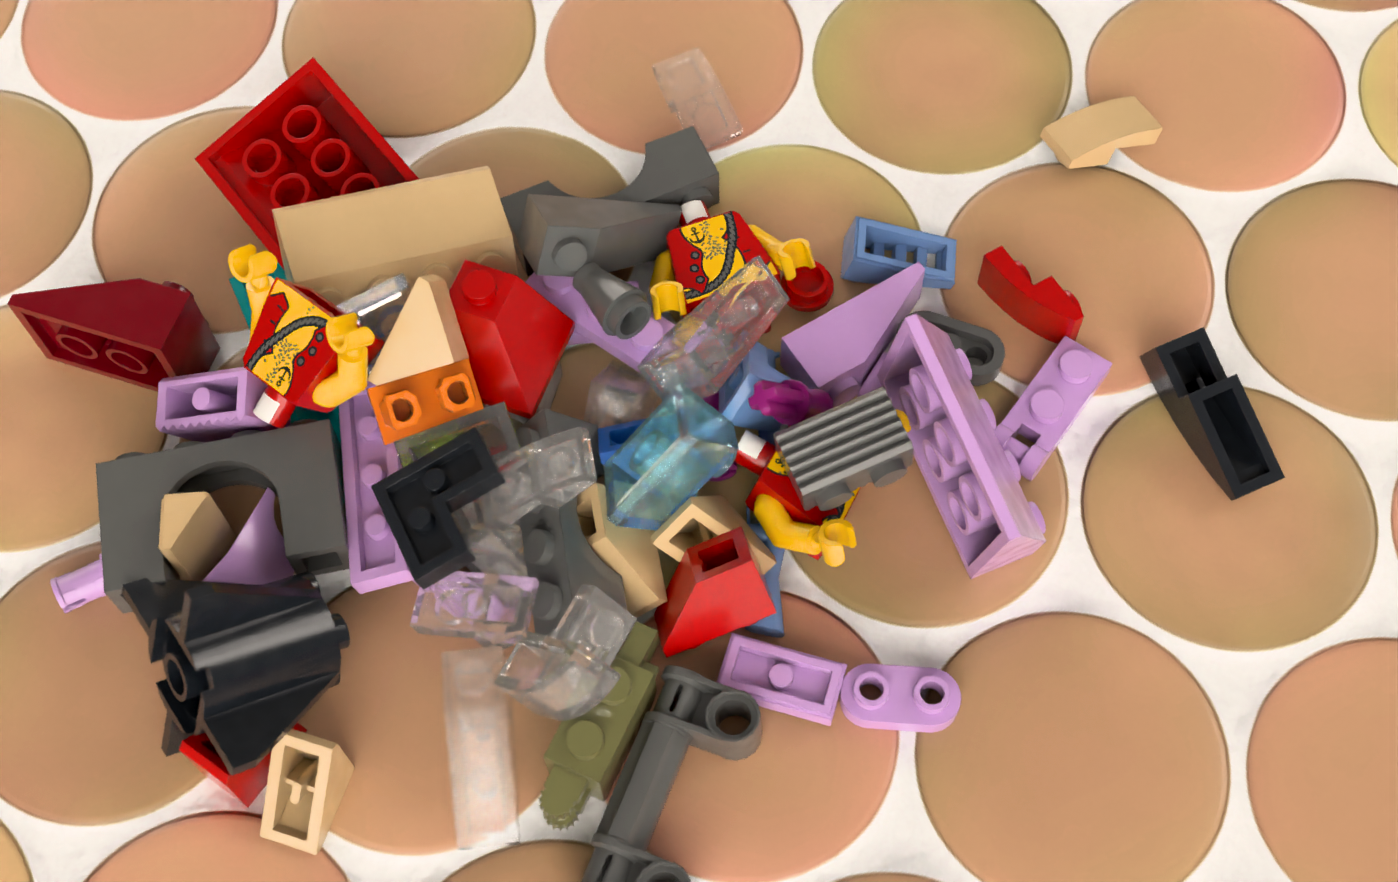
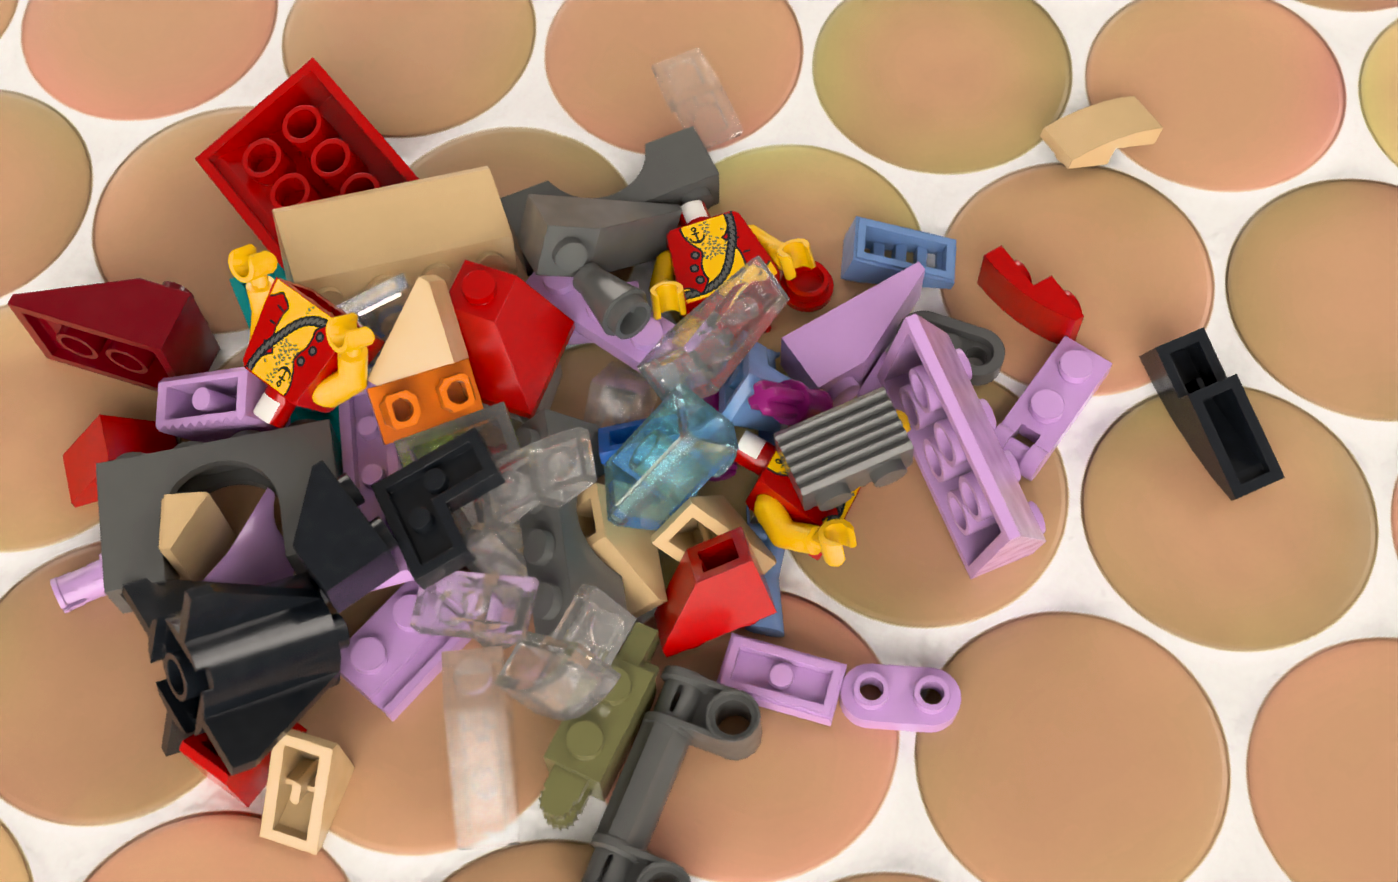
none -> red slope [62,414,179,508]
none -> black slope [293,460,400,614]
none -> lavender plate [340,580,475,721]

